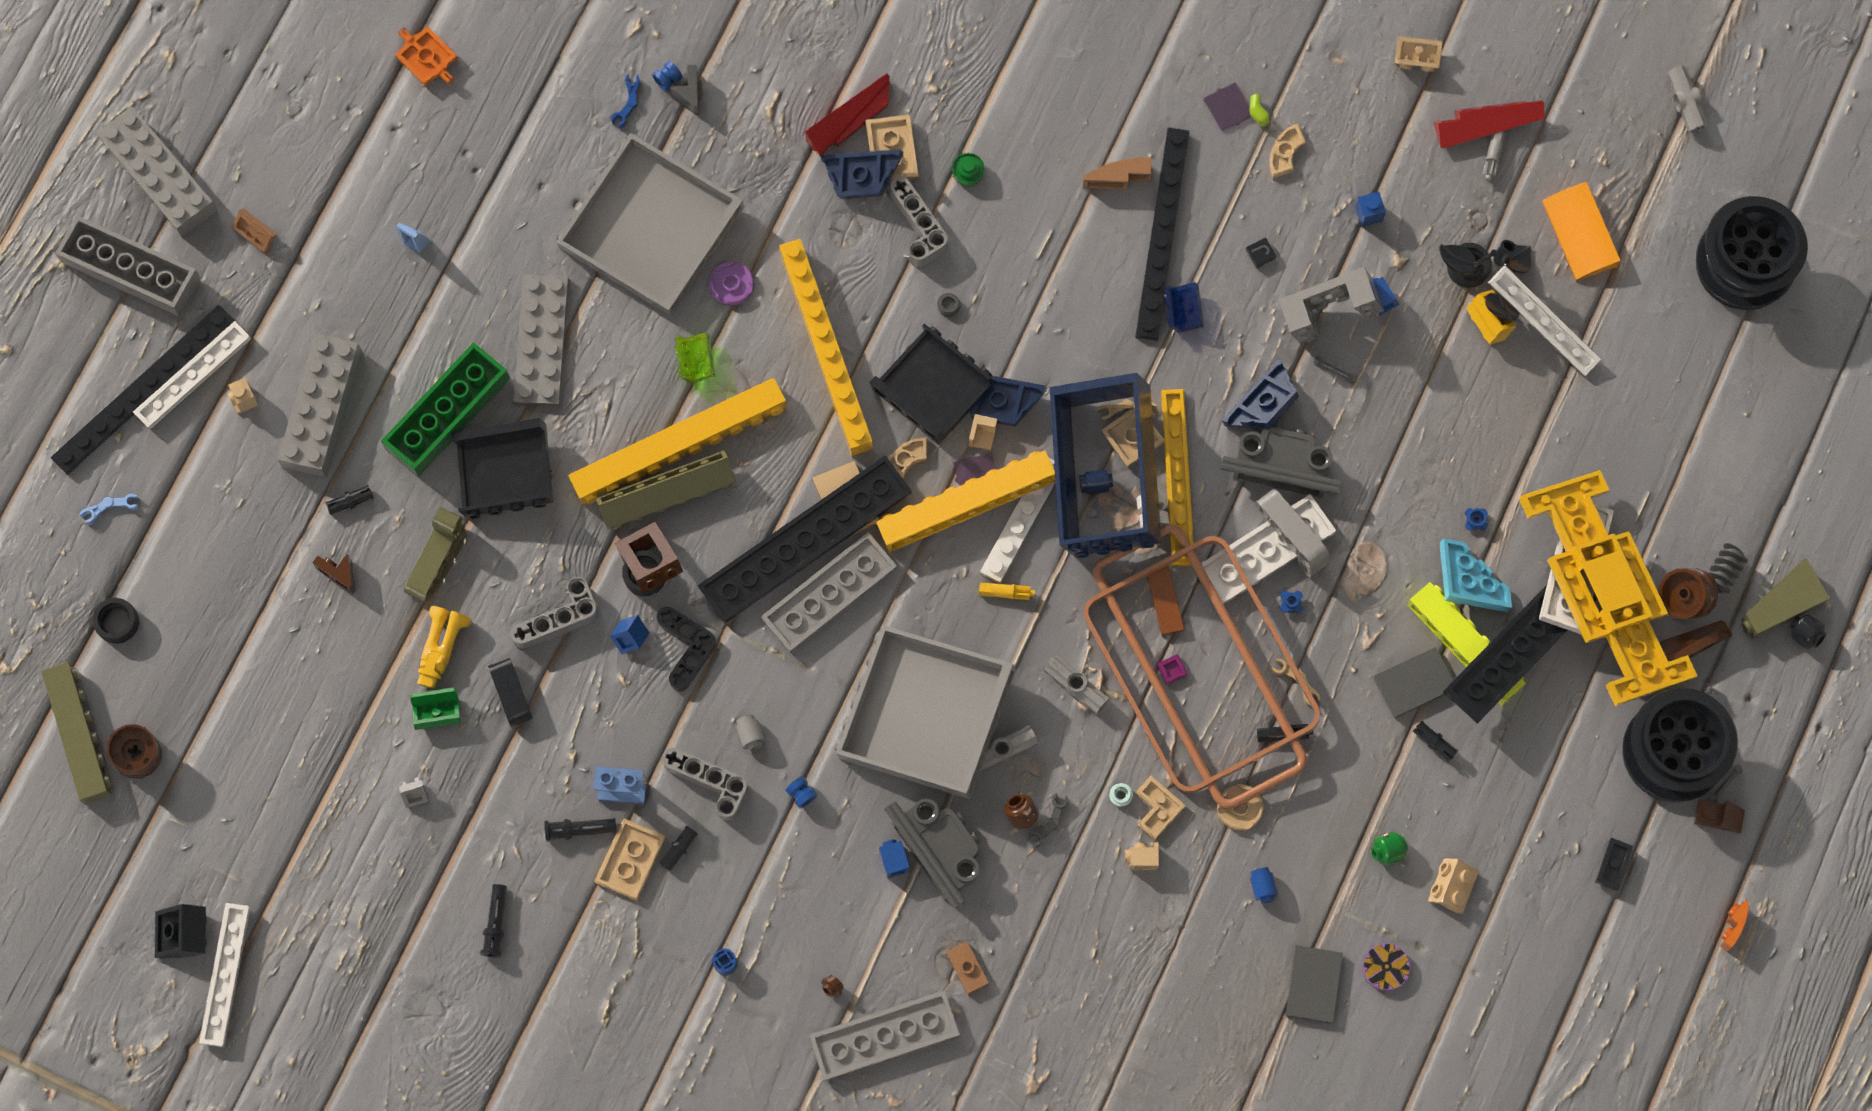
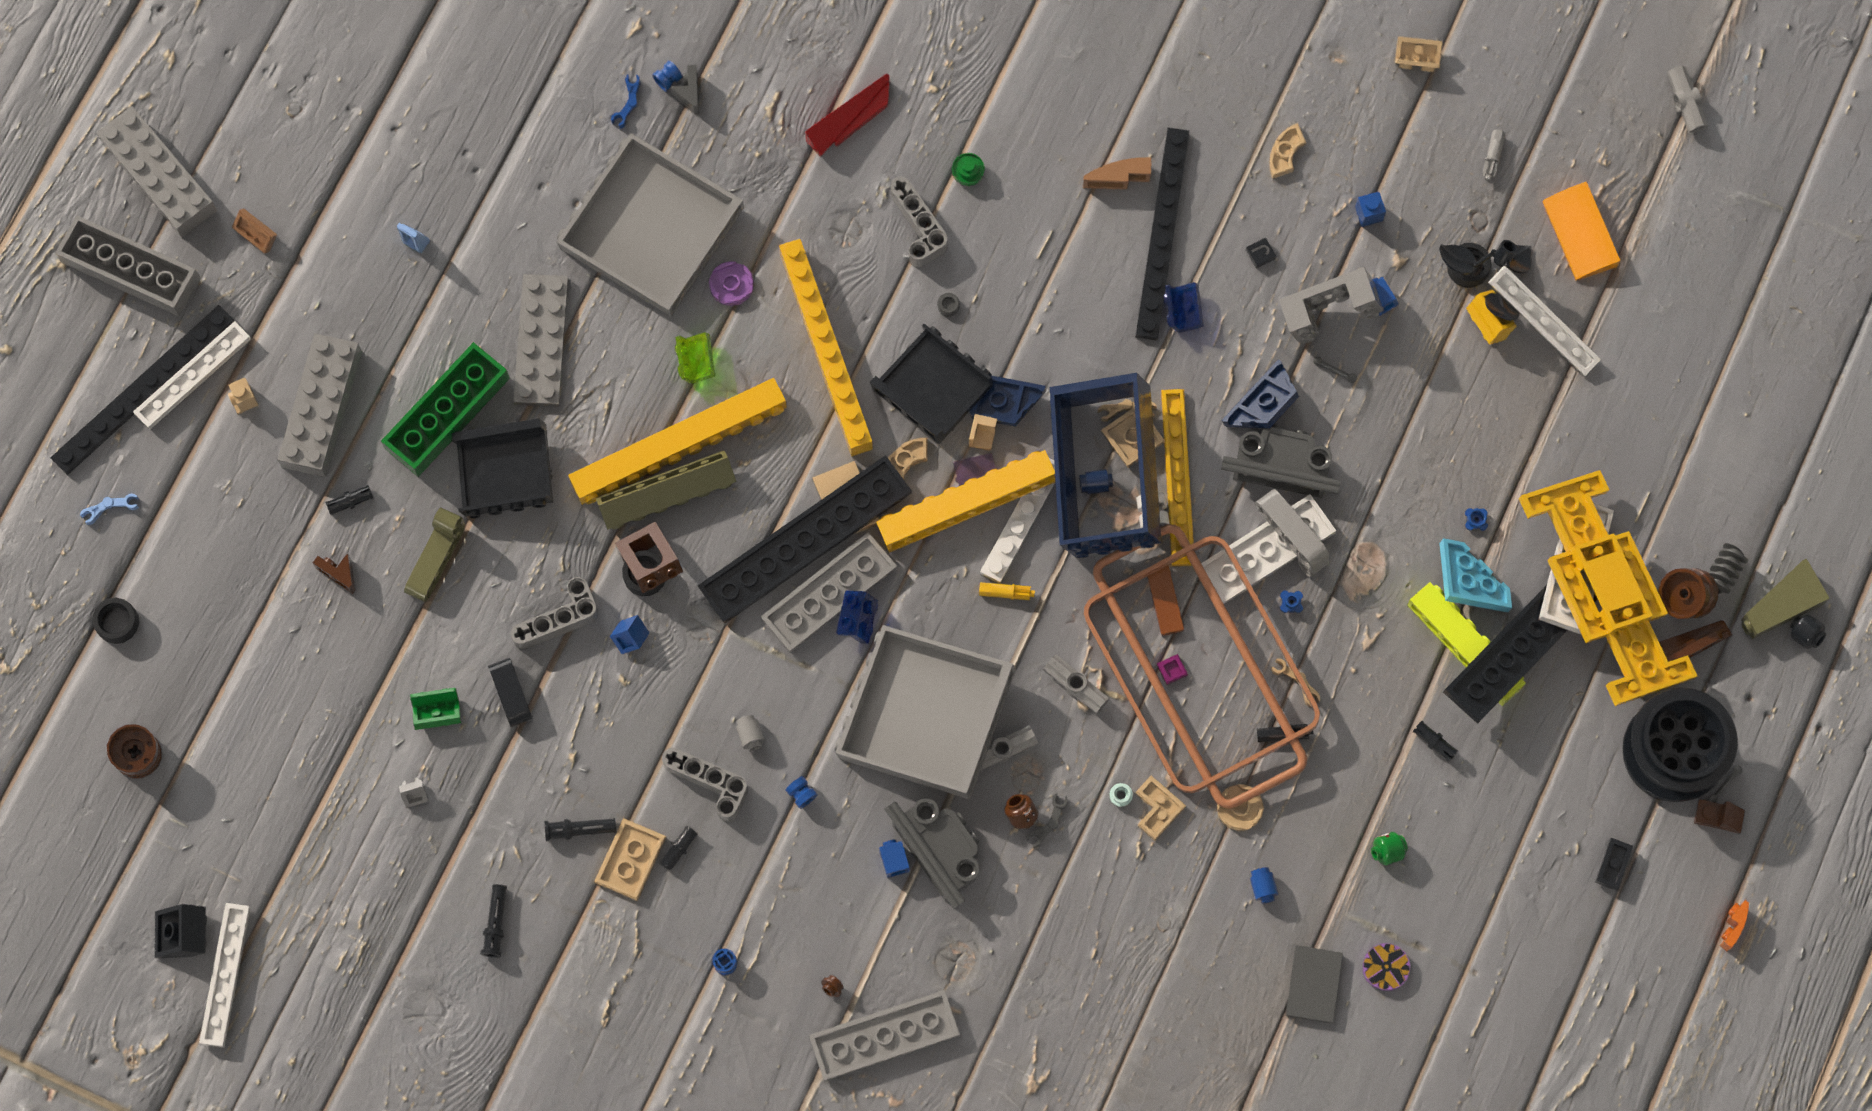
olive brick [41,662,113,805] -> none
orange plate [395,26,458,87] -> none
yellow piece [417,606,472,689] -> none
medium blue panel [593,766,647,805] -> none
black beam [657,607,716,691] -> none
dark blue wing [821,149,904,199] -> none
tan plate [866,115,919,183] -> none
medium nougat plate [946,941,989,995] -> none
tan brick [1125,842,1159,870] -> none
clear purple piece [1203,82,1251,131] -> none
lime arm [1250,94,1270,127] -> none
dark grey tile [1373,647,1453,718] -> none
tan bracket [1428,858,1479,914] -> none
red wedge [1434,100,1545,148] -> none
black wheel [1696,196,1808,310] -> none
none -> clear blue bracket [836,590,878,644]

